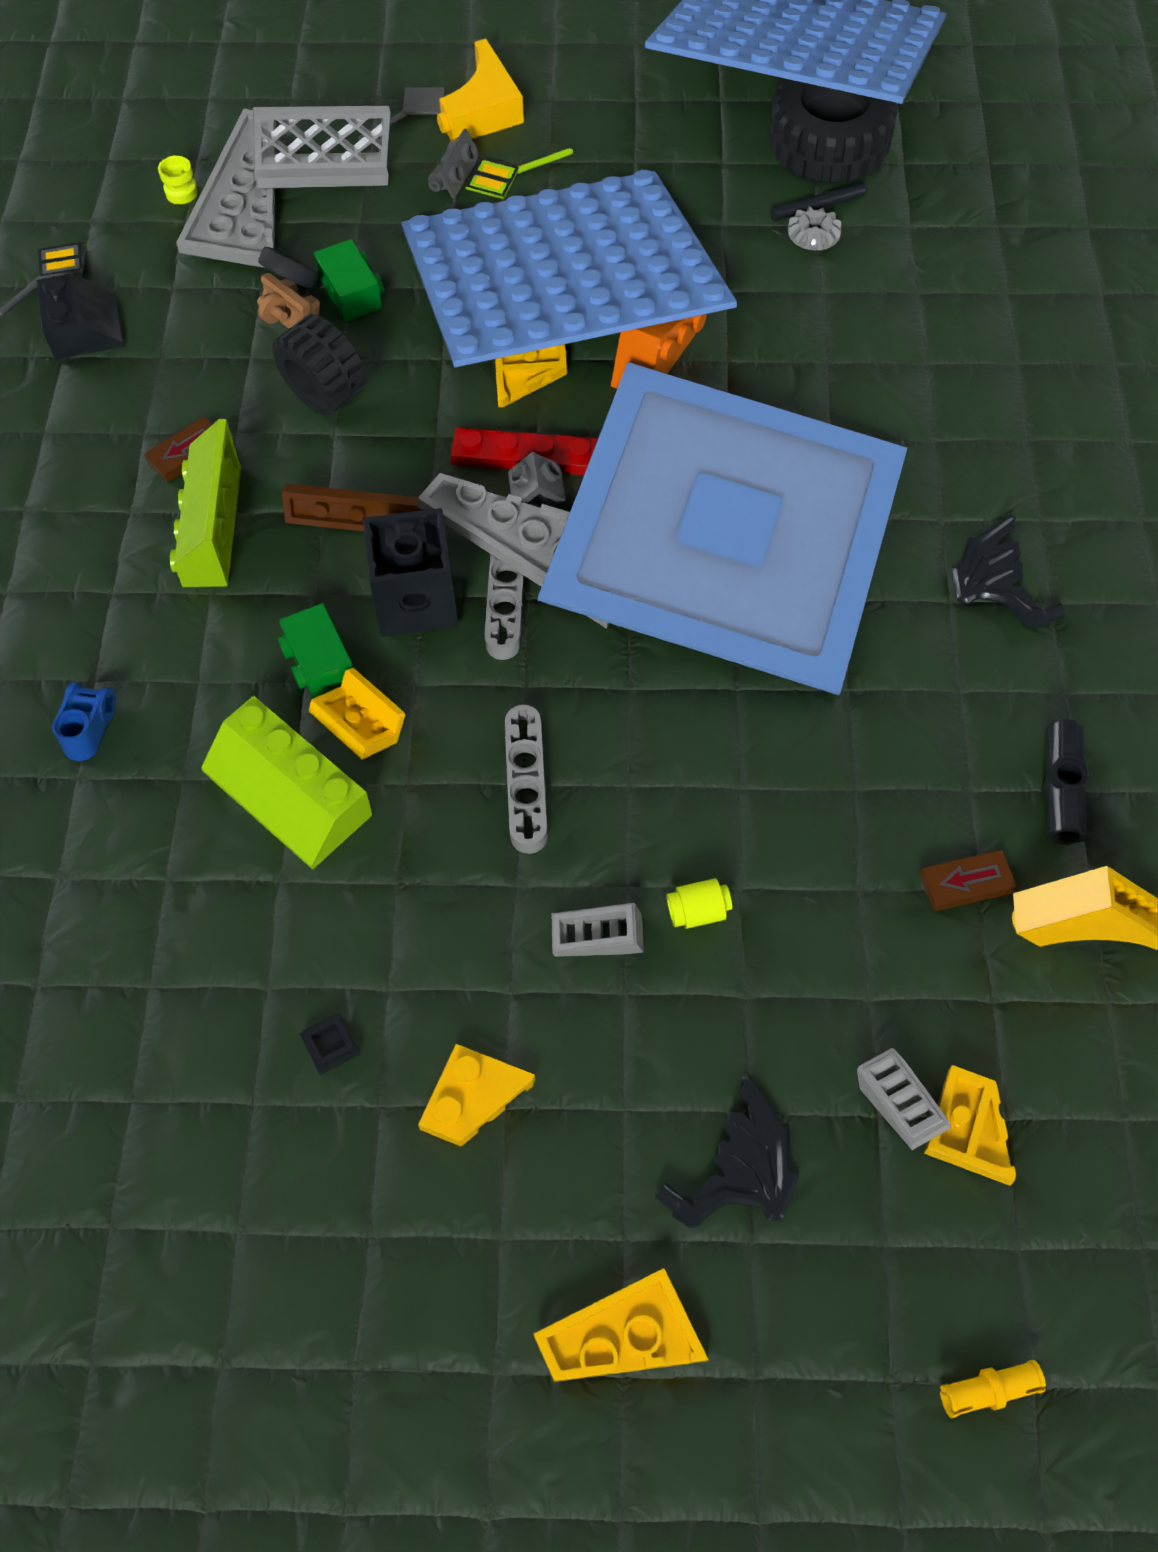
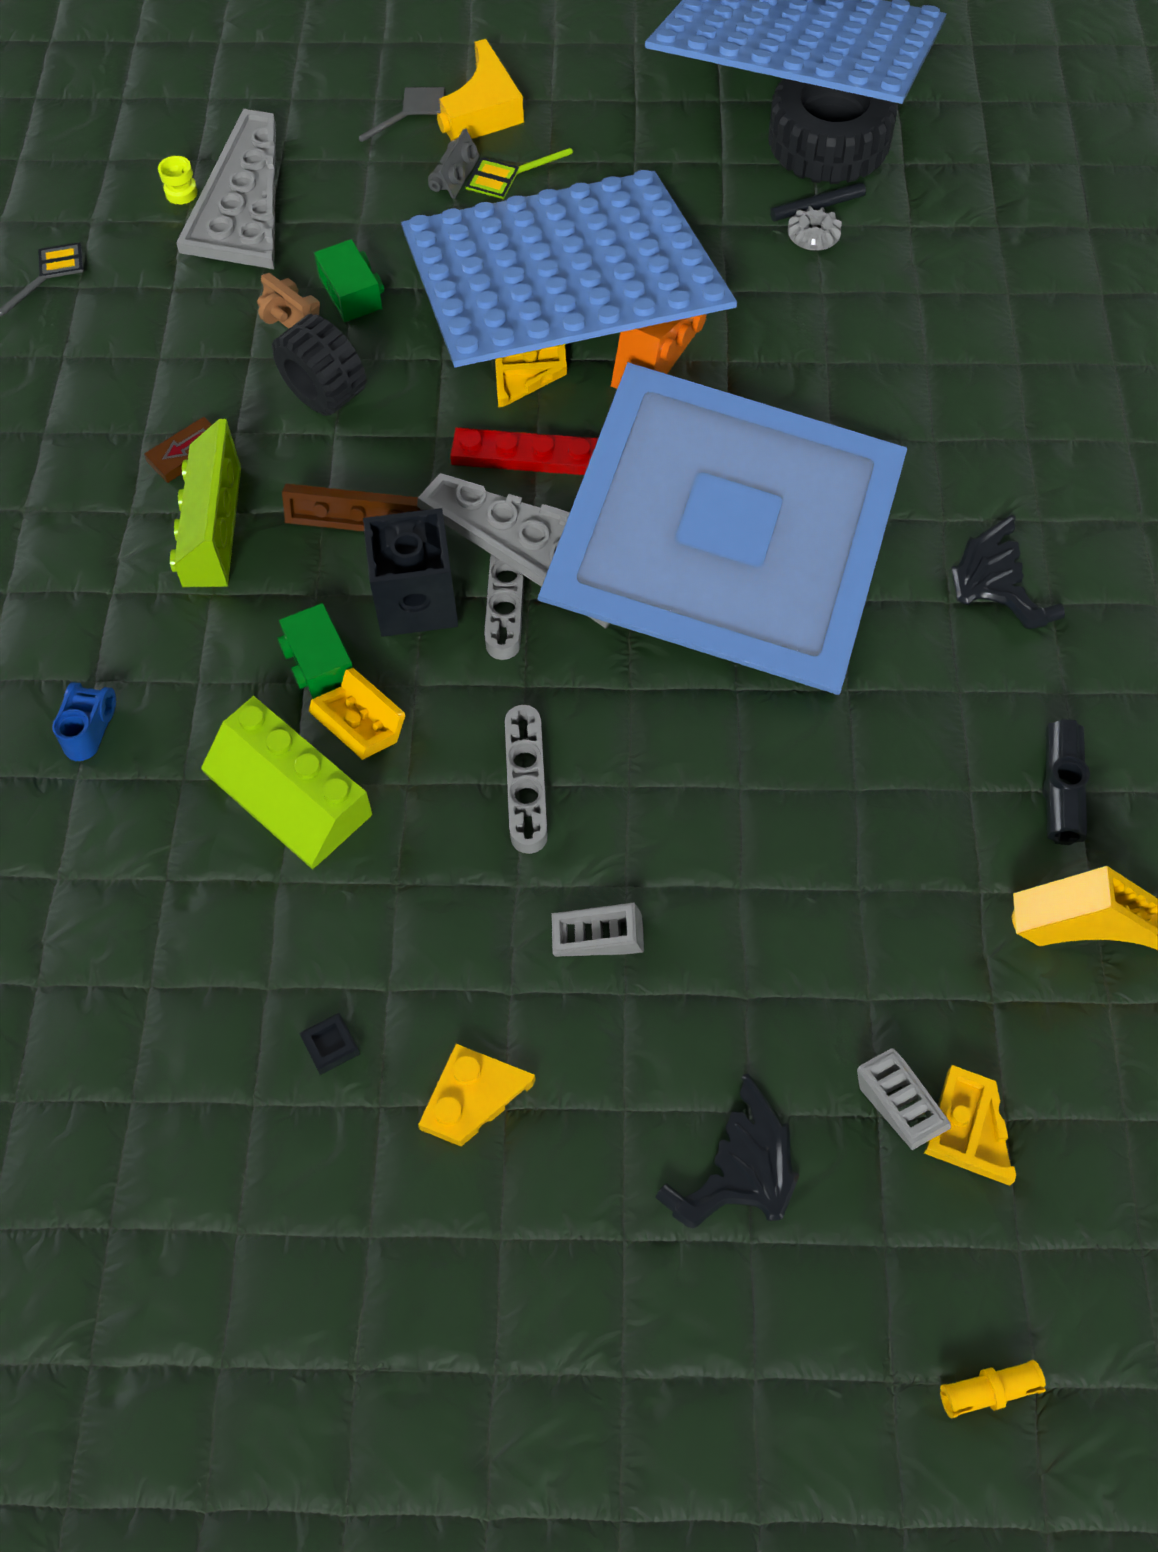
black slope [36,274,124,360] -> none
light grey fence [252,106,390,188] -> none
black tyre [258,246,321,289] -> none
dark grey brick [508,452,566,508] -> none
yellow wing [533,1268,708,1382] -> none
neon yellow brick [666,878,732,929] -> none
reddish brown tile [919,850,1017,912] -> none

